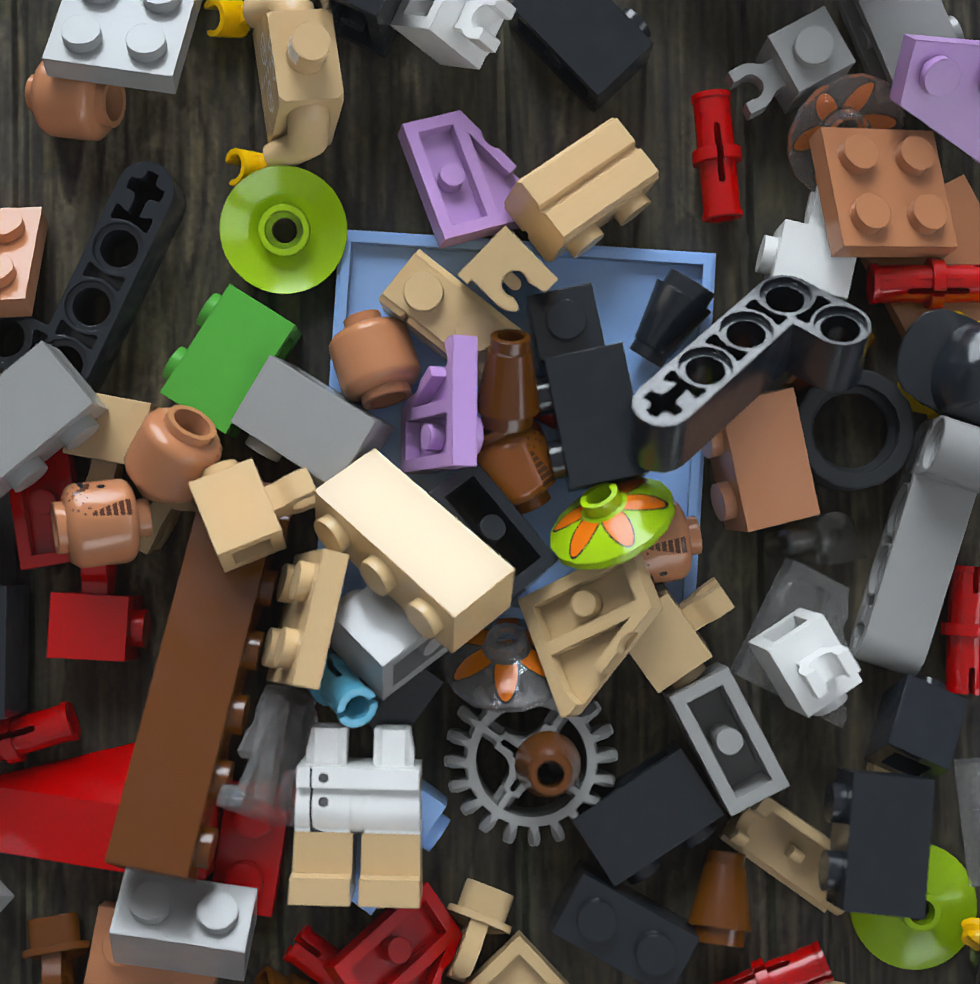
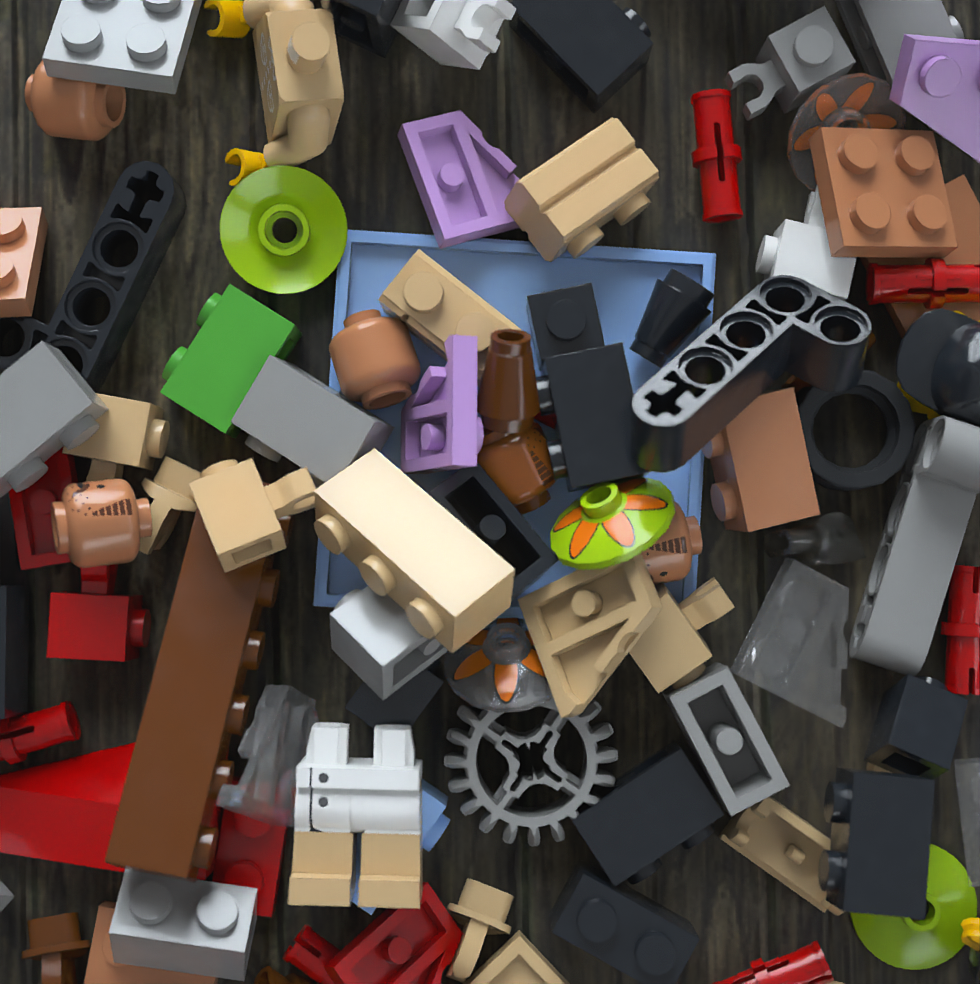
nougat head [124,405,223,503] -> none
tan plate [261,548,349,690] -> none
medium azure pin [308,646,378,728] -> none
tan hinge [457,226,558,311] -> none
reddish brown cone [515,731,581,798] -> none
reddish brown cone [687,849,752,947] -> none
white brick [747,607,863,718] -> none

